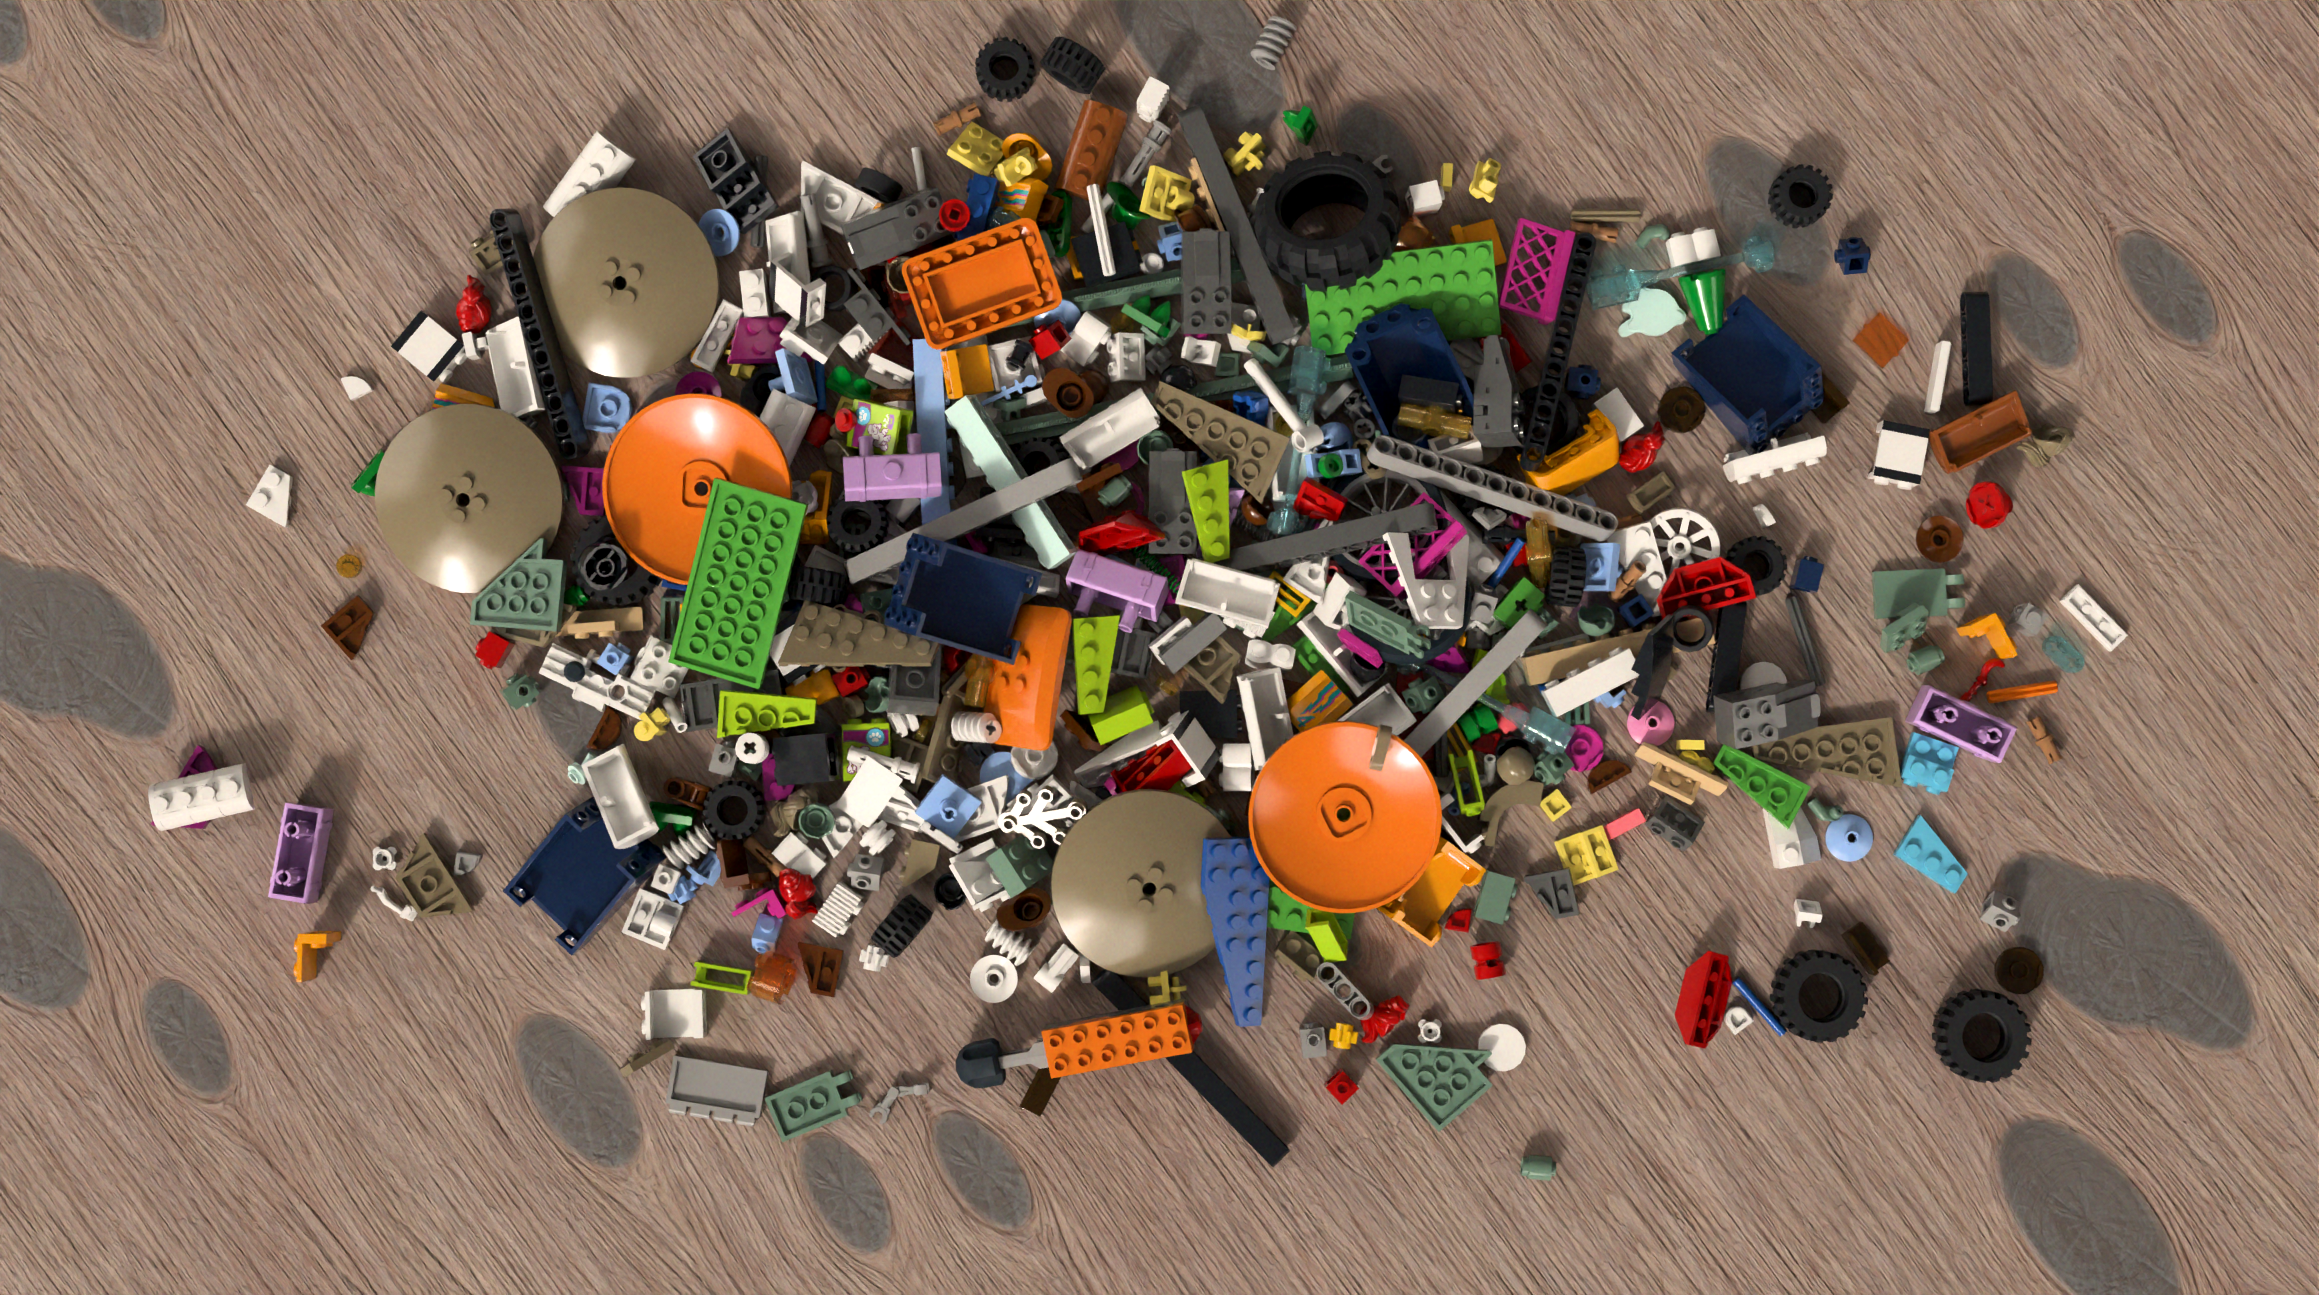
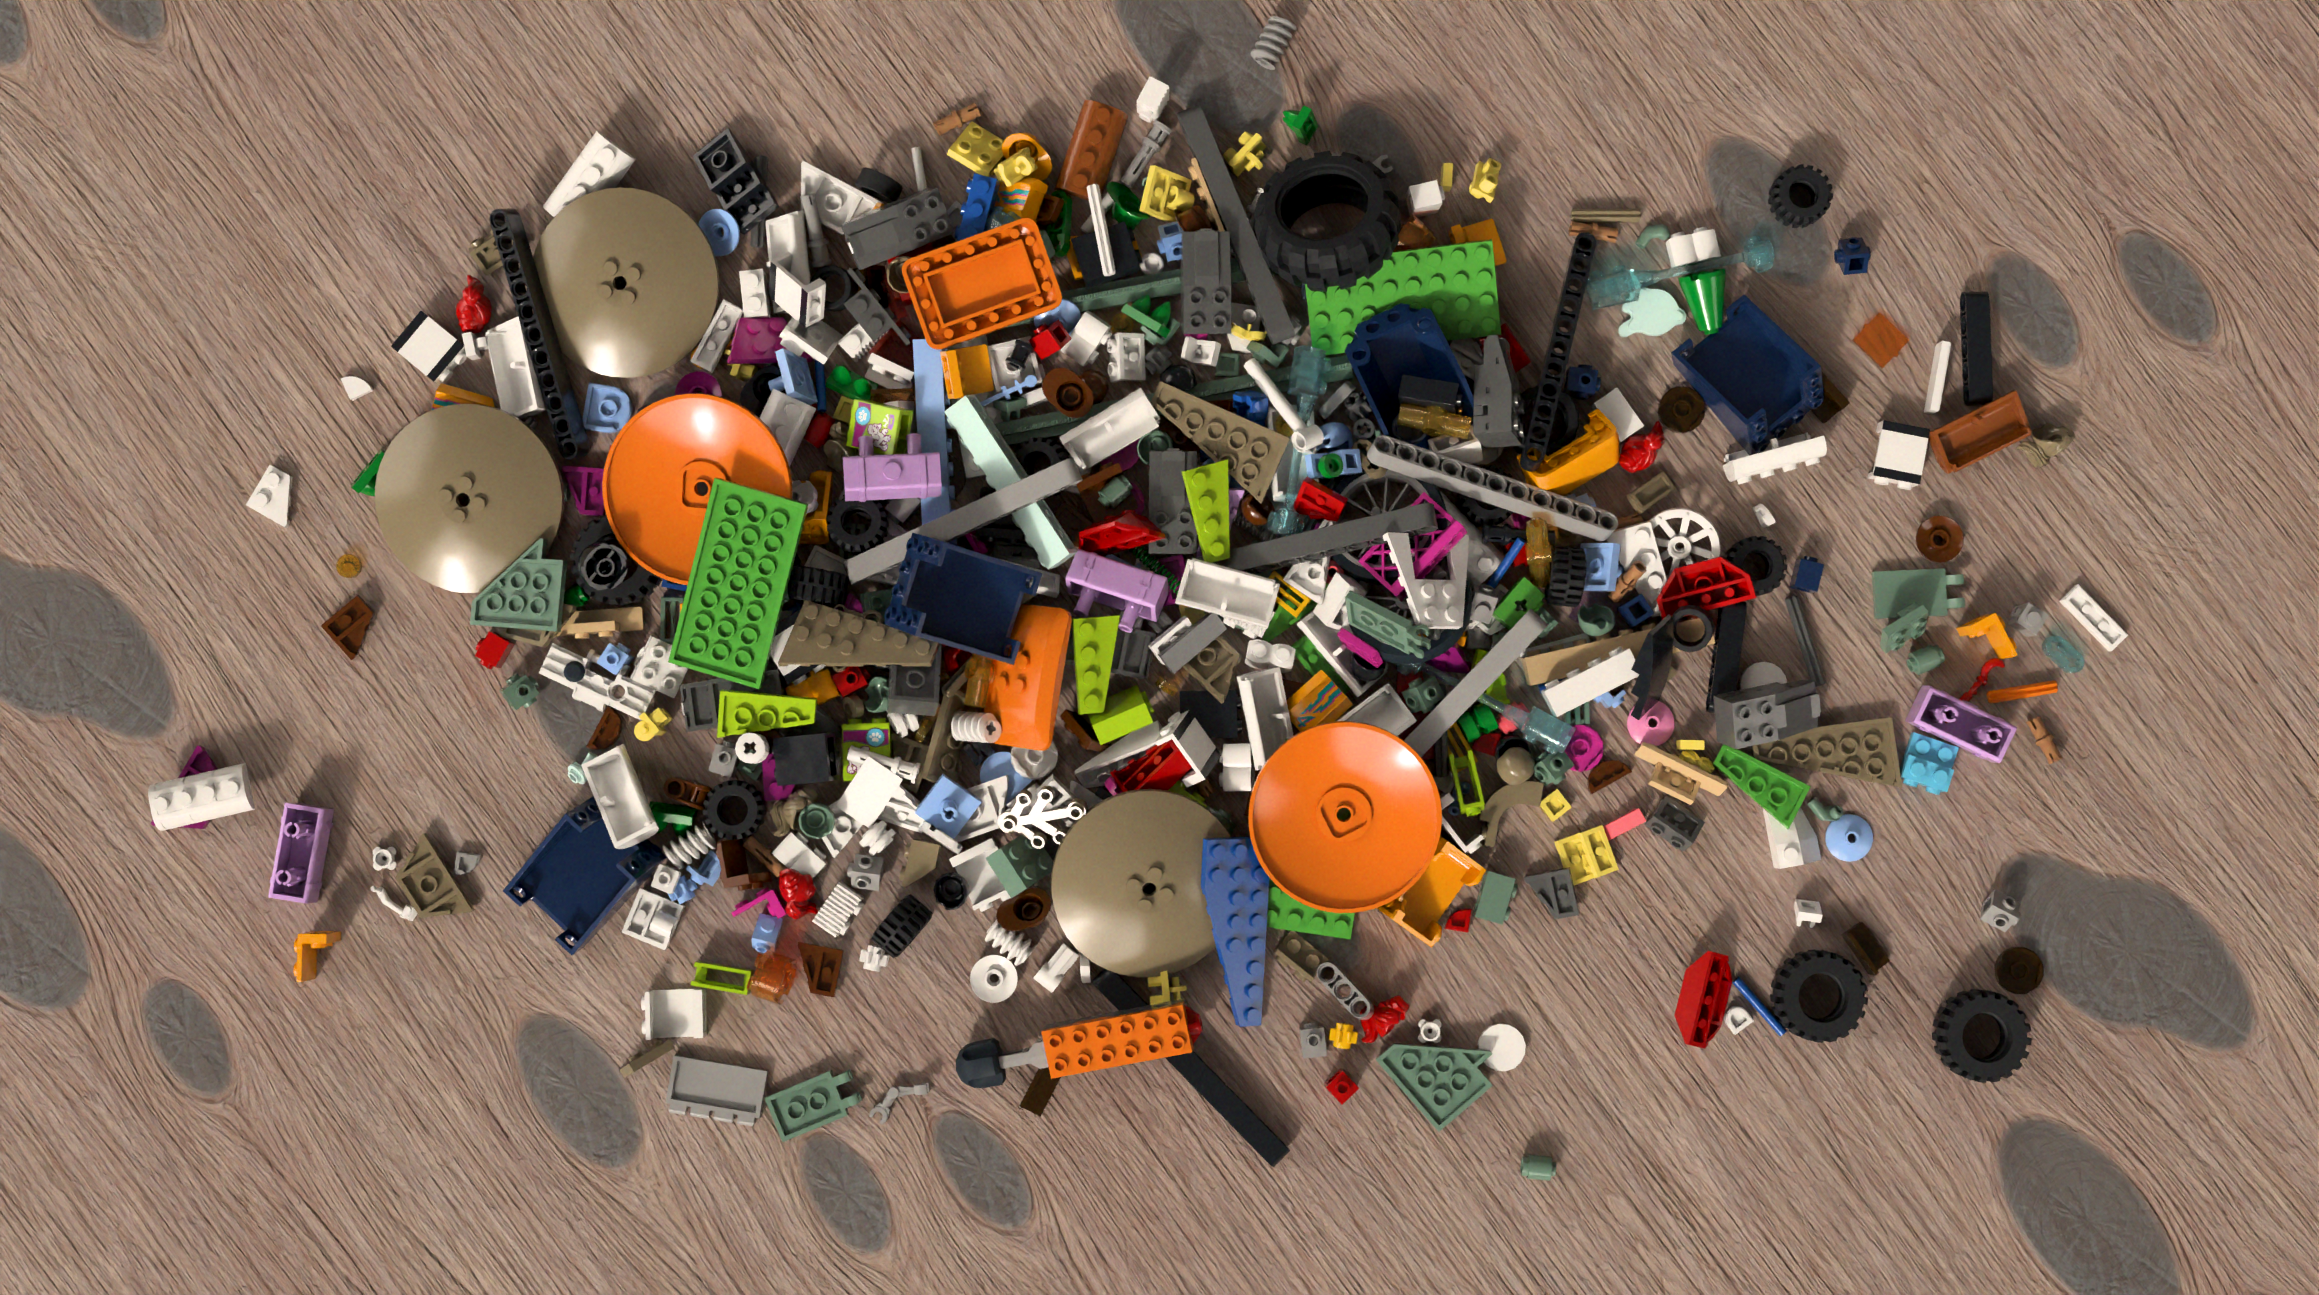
white piece [662,697,687,733] -> none
red plate [835,408,857,432] -> none
red wheel [939,199,970,232] -> none
white wing [949,862,1004,905] -> none
black tyre [975,37,1035,102] -> none
black tyre [1040,37,1105,94] -> none
lime window [1305,908,1348,963] -> none
dark tan beam [1369,724,1392,772] -> none
red wheel [1470,941,1506,980] -> none
light grey tile [1472,507,1507,531] -> none
white arm [1478,754,1496,787] -> none
dark pink fence [1498,218,1576,326] -> none
medium azure wing [1893,815,1968,894] -> none
red tile [1966,481,2013,529] -> none

